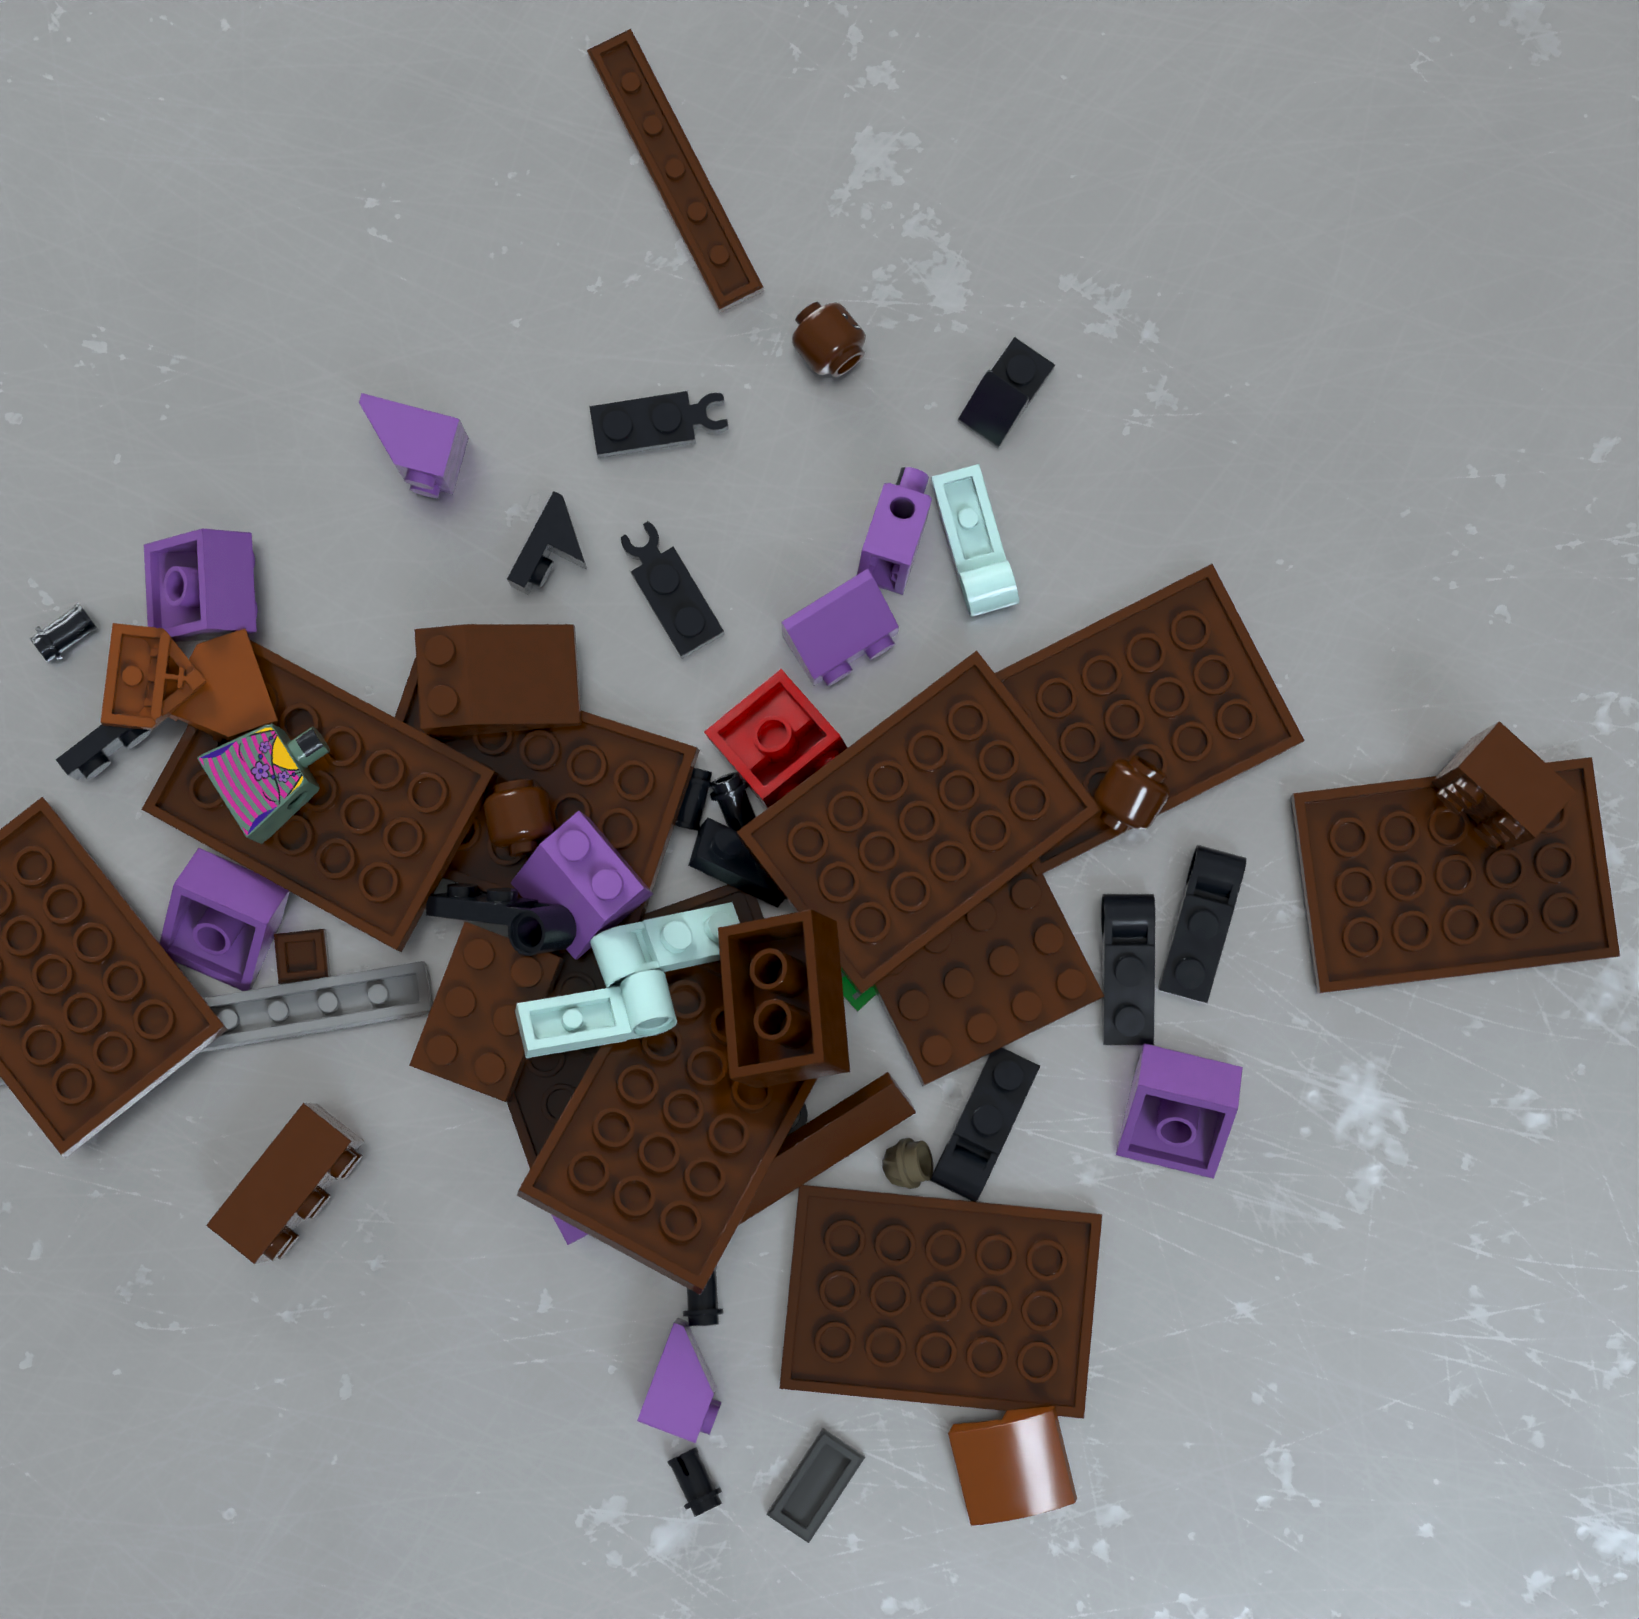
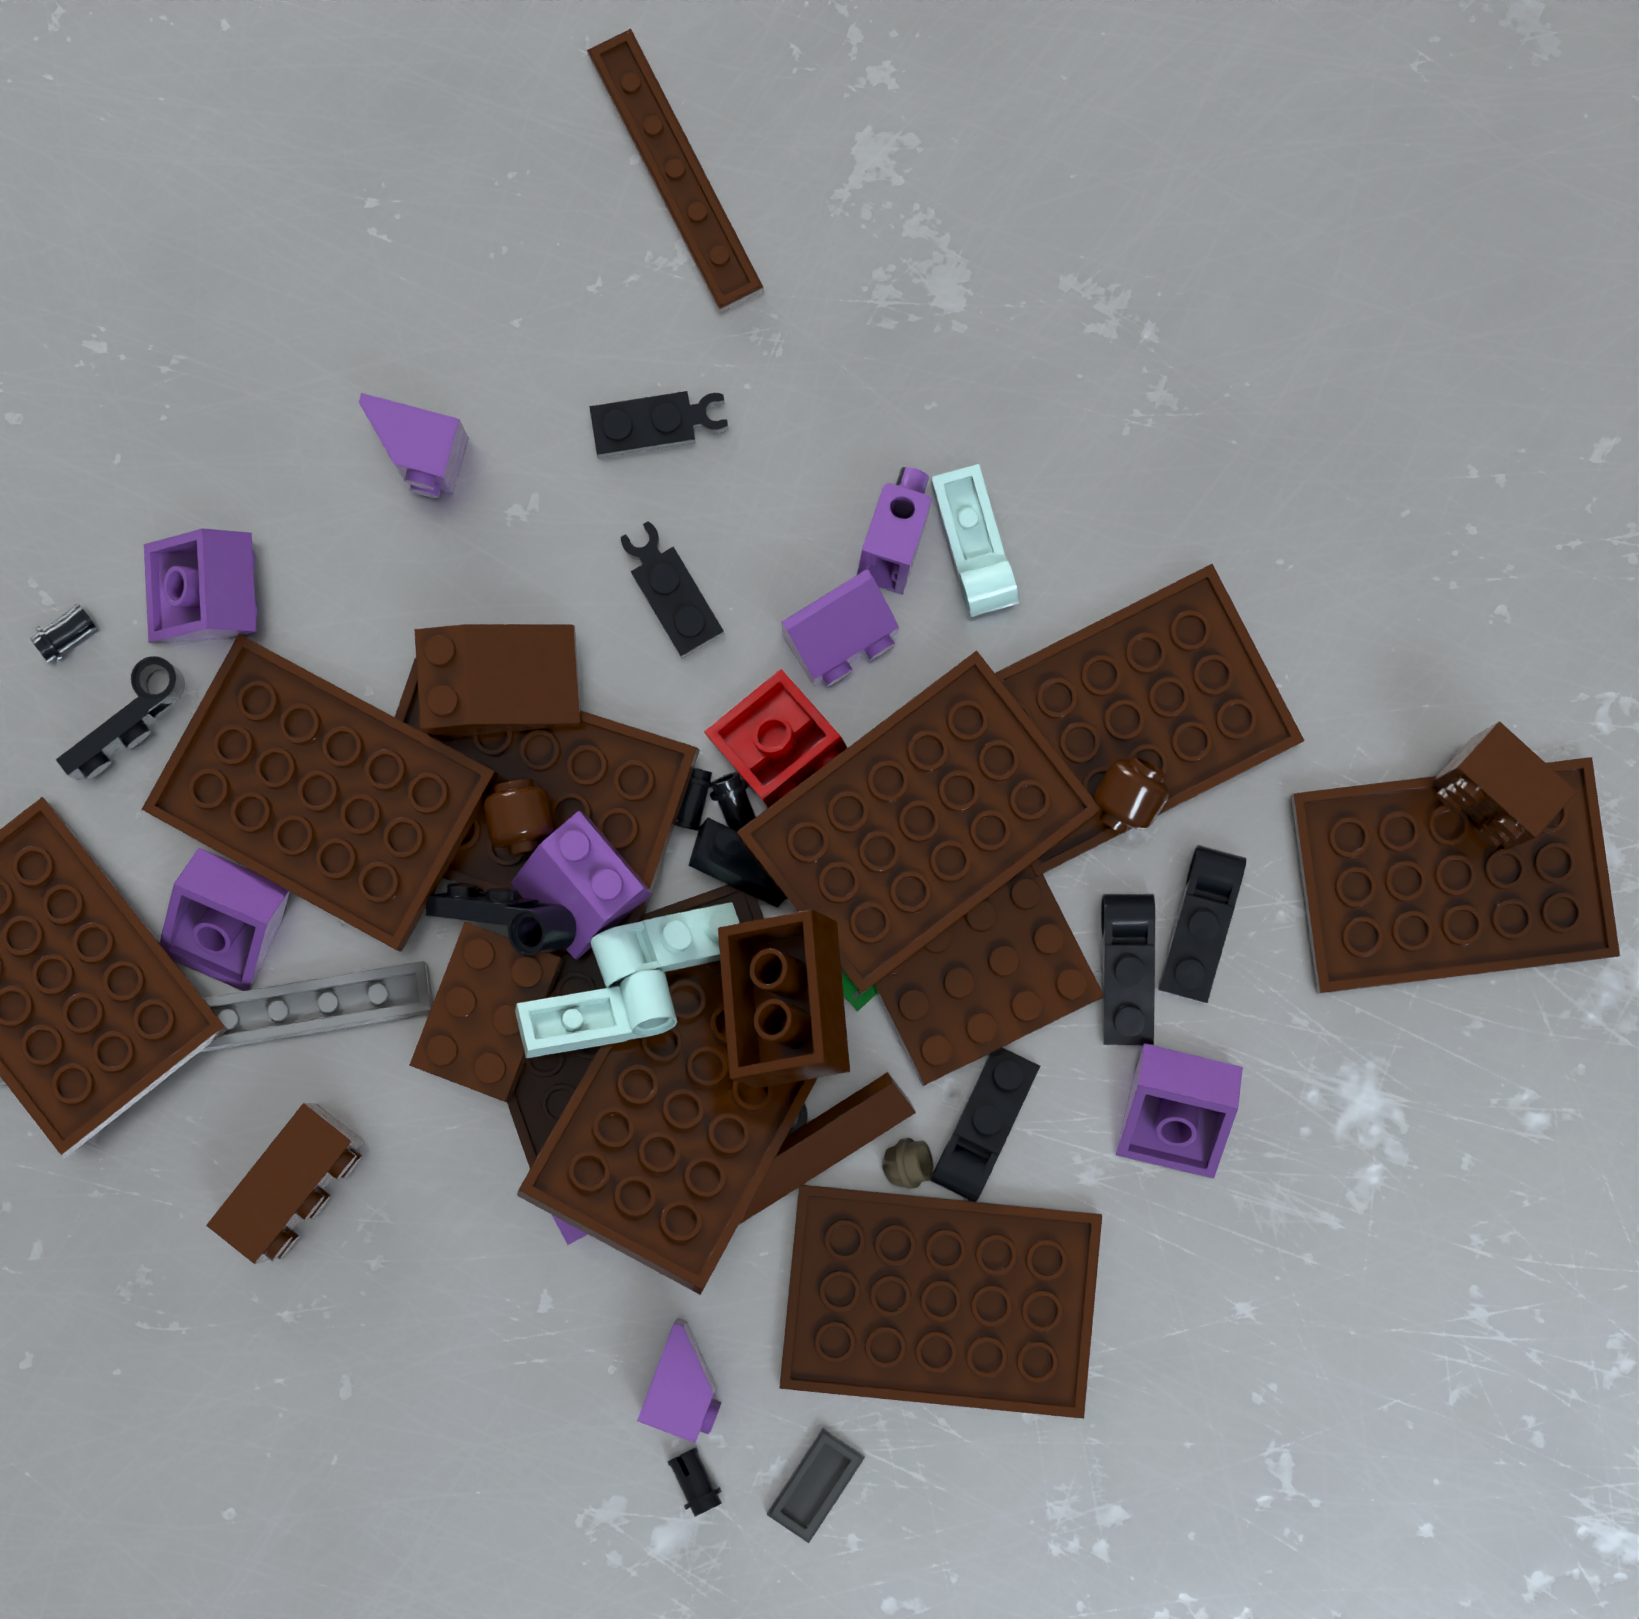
dark orange slope [100,623,207,730] -> none
dark orange slope [168,628,278,743] -> none
torso [197,724,330,844] -> none
reddish brown tile [274,929,331,985] -> none
black slope [507,491,587,595] -> none
black pin [683,1266,723,1326] -> none
reddish brown head [792,302,866,377] -> none
dark orange slope [948,1406,1077,1526] -> none
black slope [958,337,1055,448] -> none

